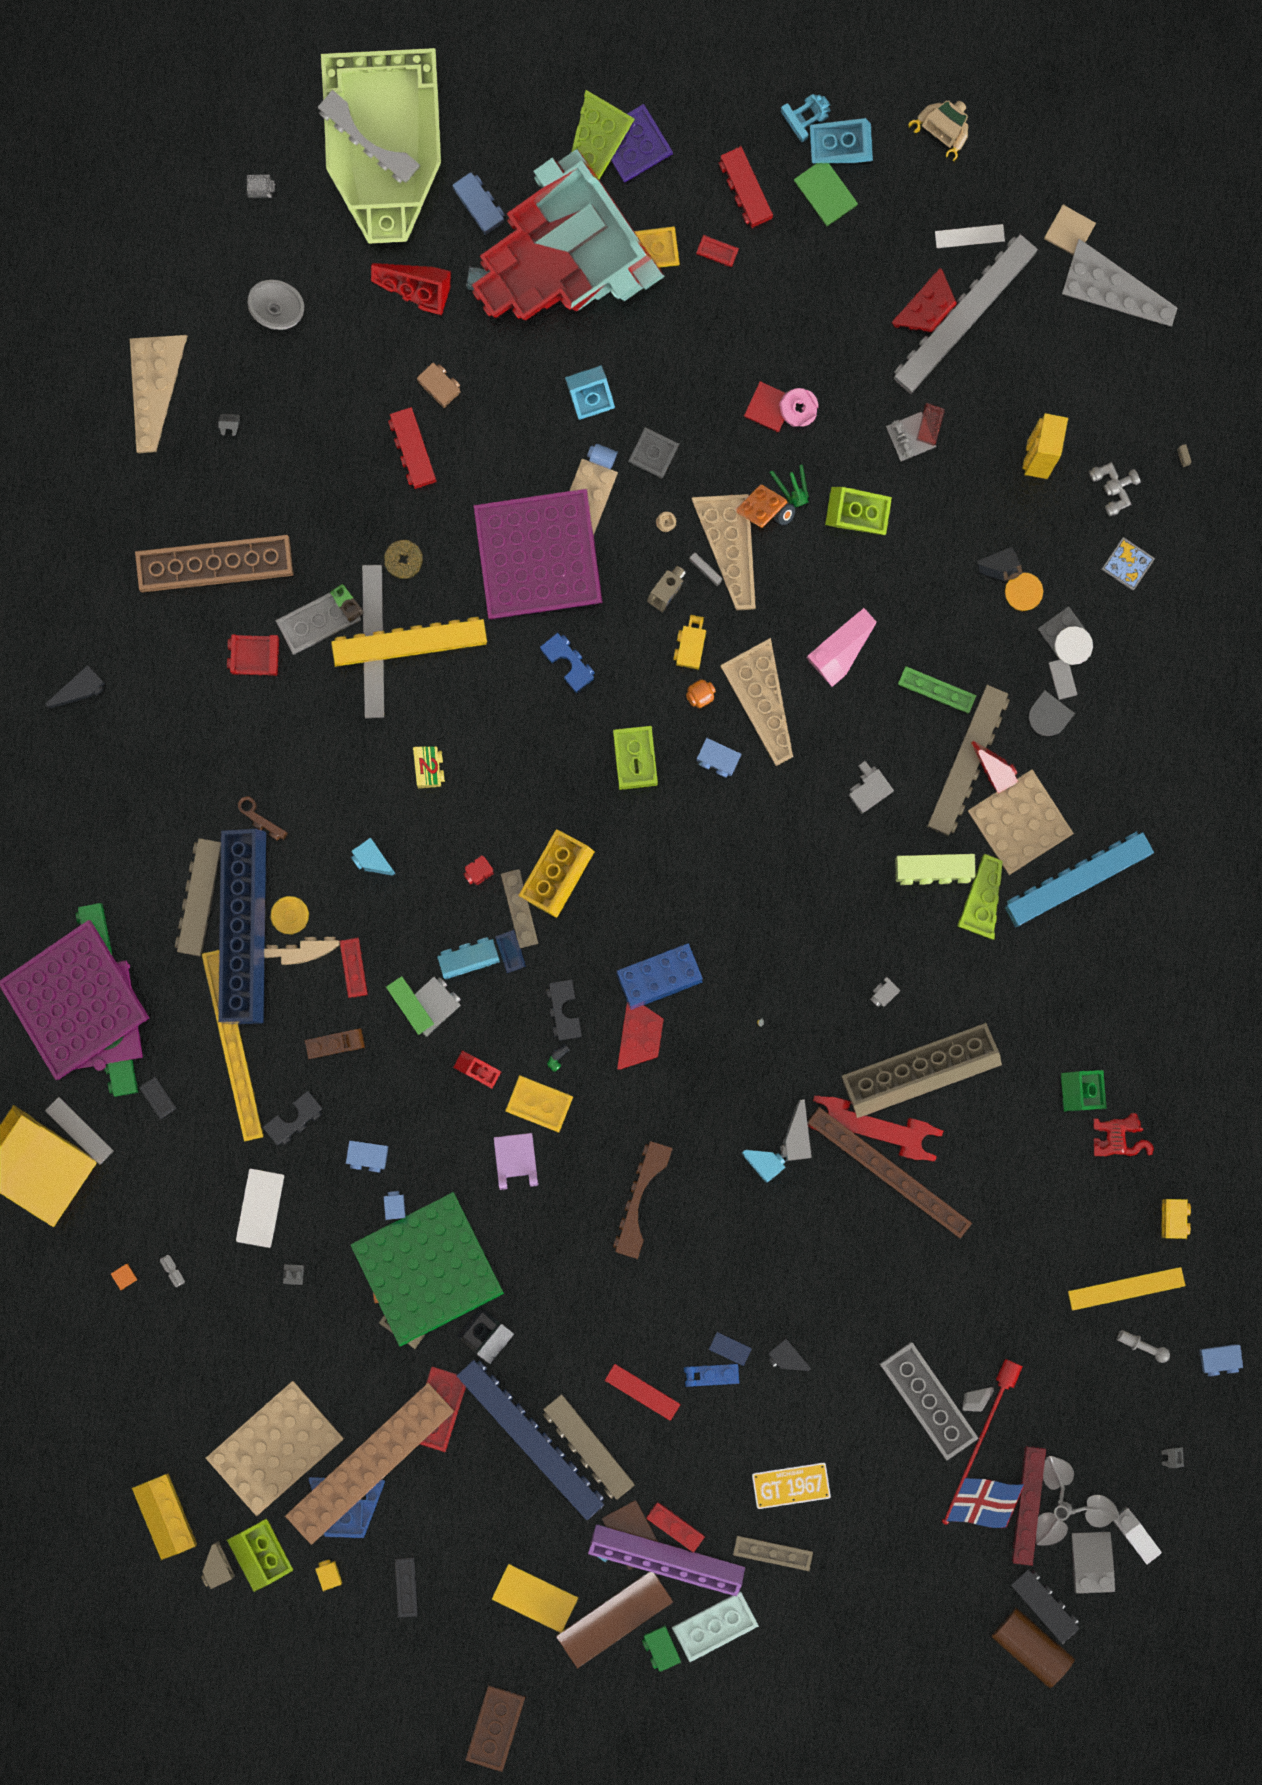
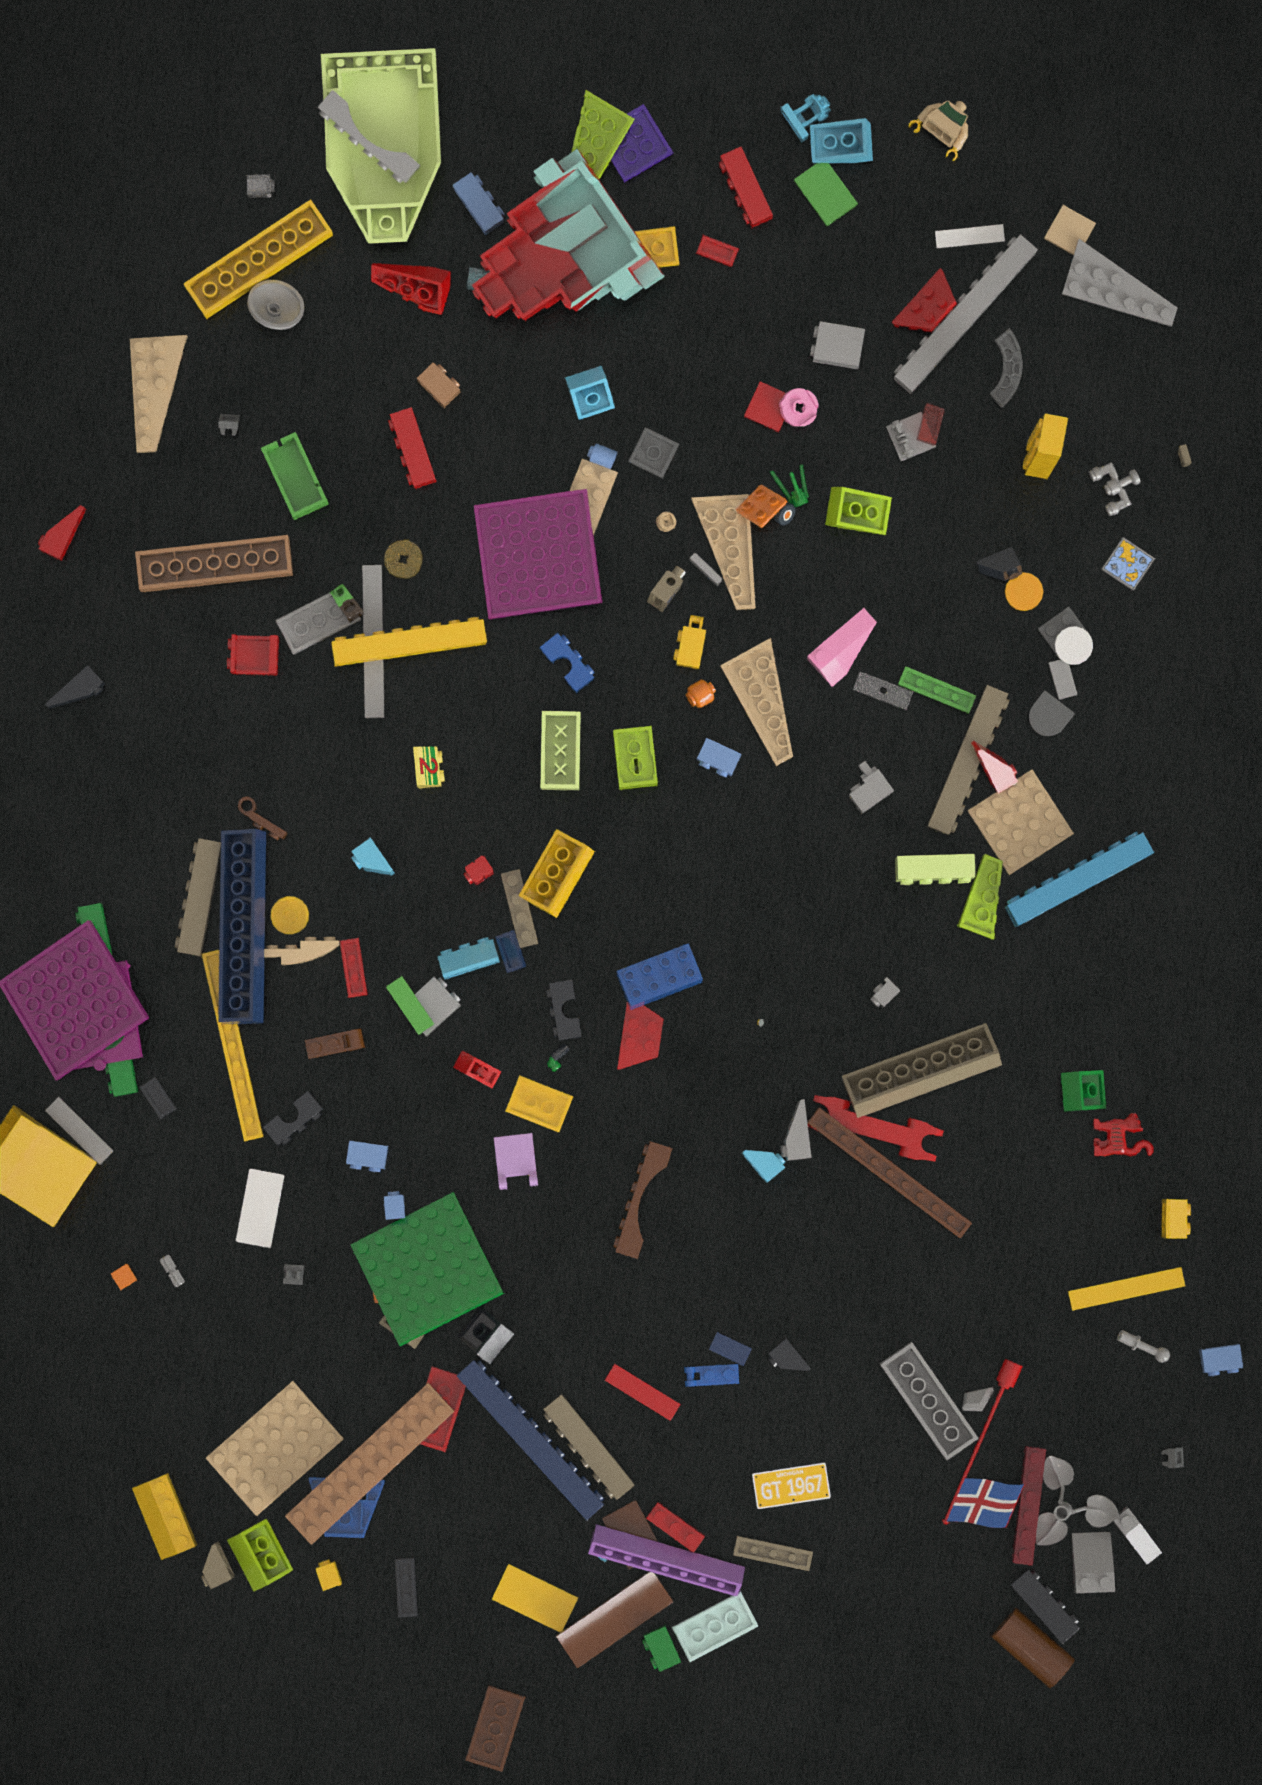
none -> red slope [38,505,86,561]
none -> yellow brick [184,200,333,319]
none -> bright green piece [261,432,329,520]
none -> yellowish green brick [541,711,581,790]
none -> light grey brick [810,321,865,369]
none -> clear tile [853,672,913,710]
none -> dark grey tile [989,328,1023,409]

